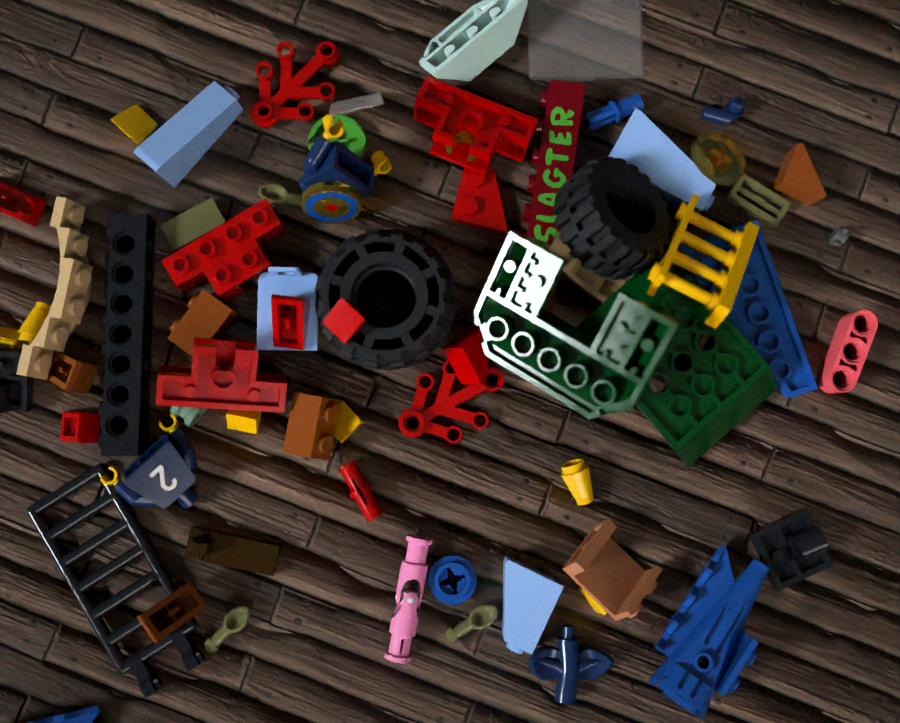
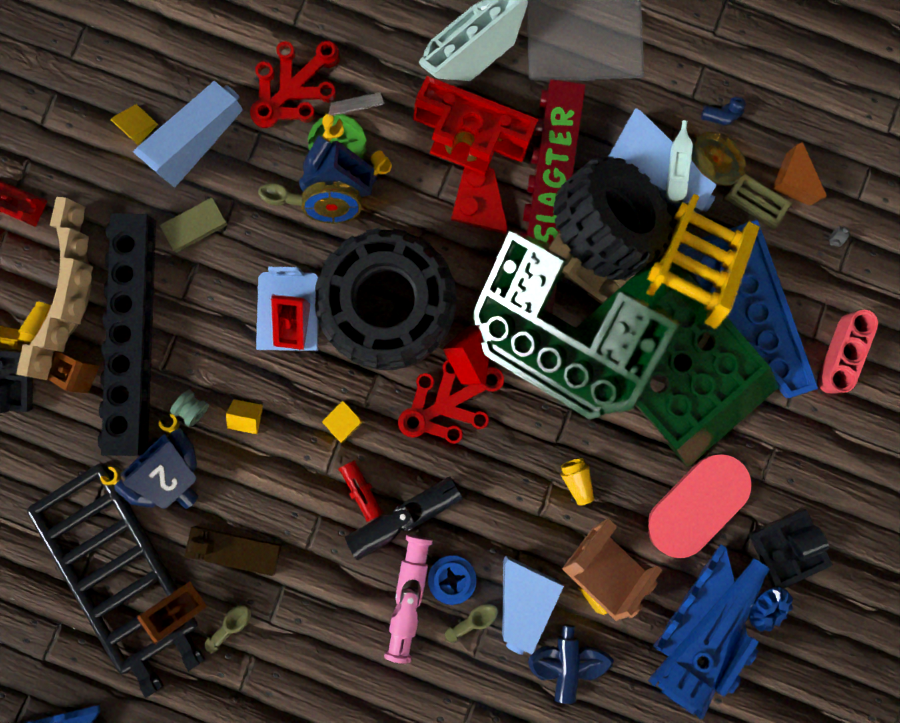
red slope [60,411,100,443] -> none
red piece [156,337,287,413] -> none
red piece [161,198,287,301] -> none
dark orange brick [167,289,239,356] -> none
dark orange brick [282,392,341,460] -> none
red slope [322,297,367,344] -> none
blue axle [584,93,644,130] -> none
none -> black piece [345,476,464,560]
none -> coral tile [648,454,751,558]
none -> light aqua piece [666,121,693,203]
none -> blue gear [749,587,793,632]

